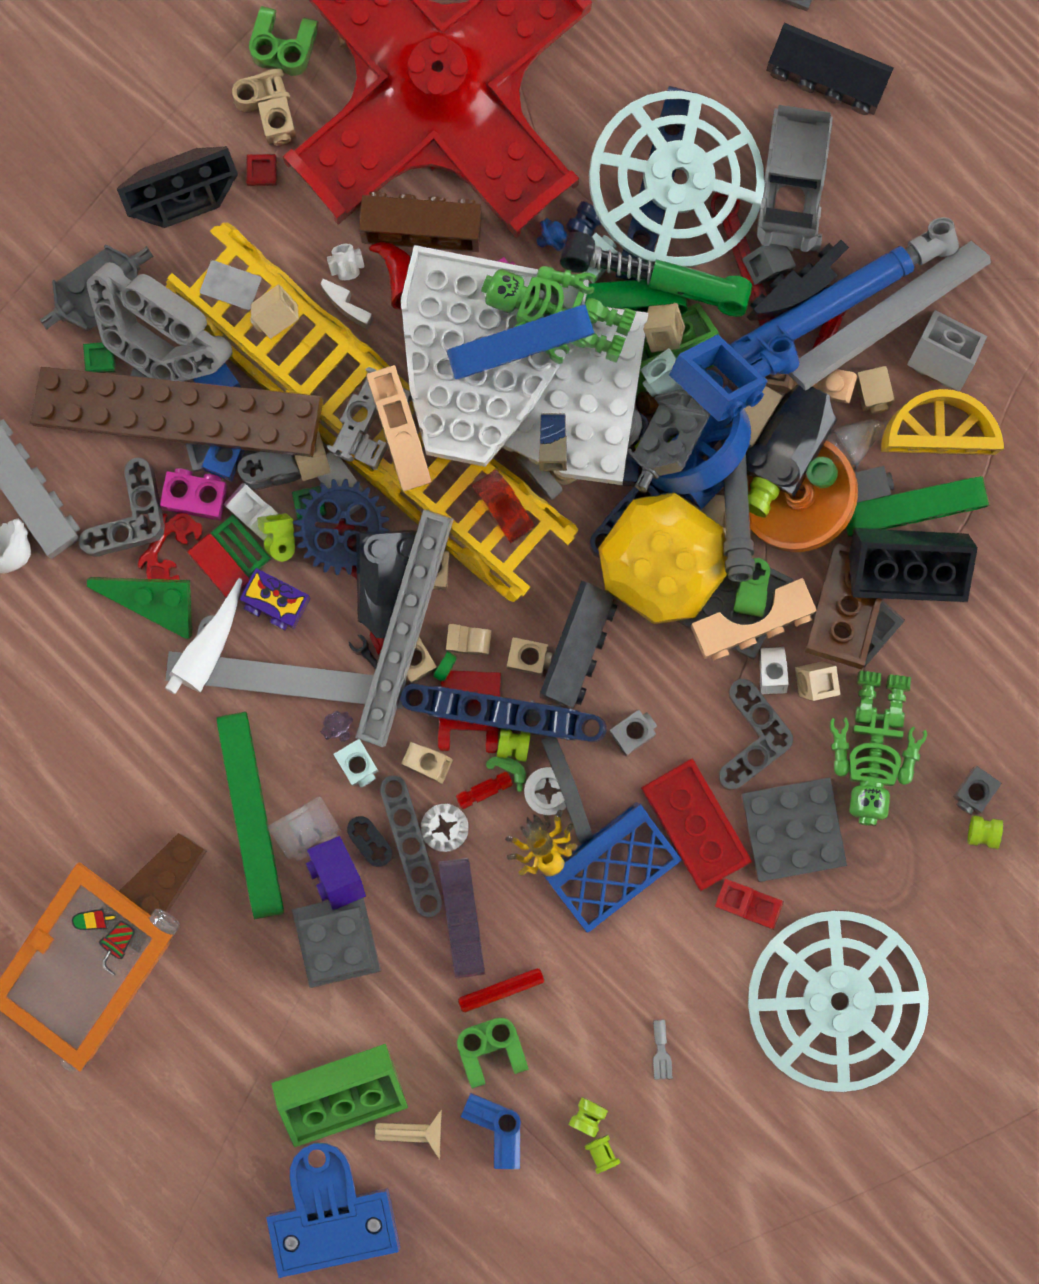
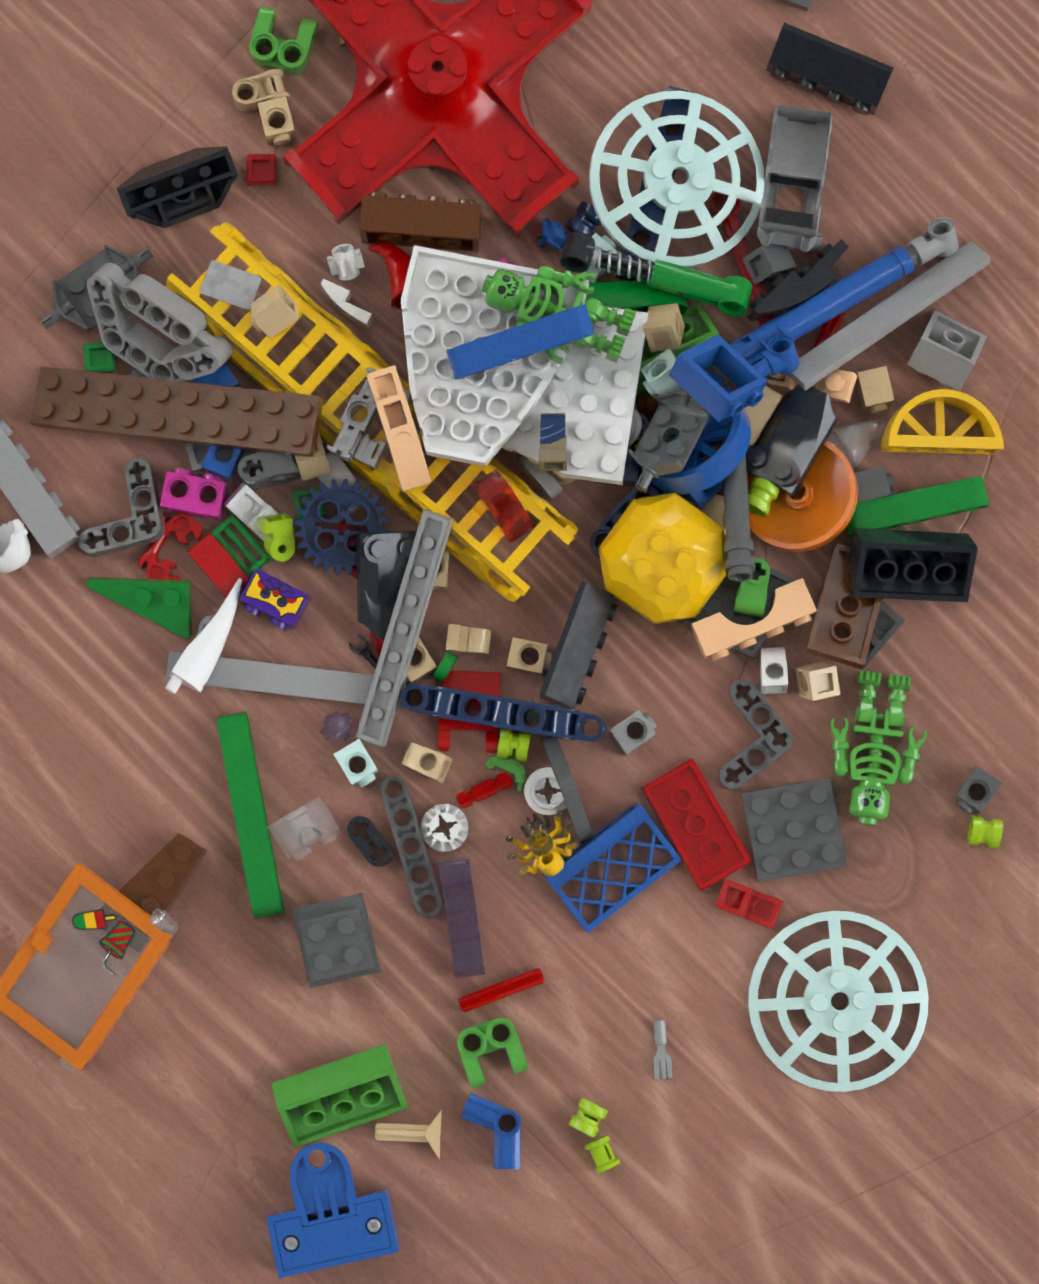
dark purple brick [305,836,366,910] -> none
green tile [806,457,838,488] -> none

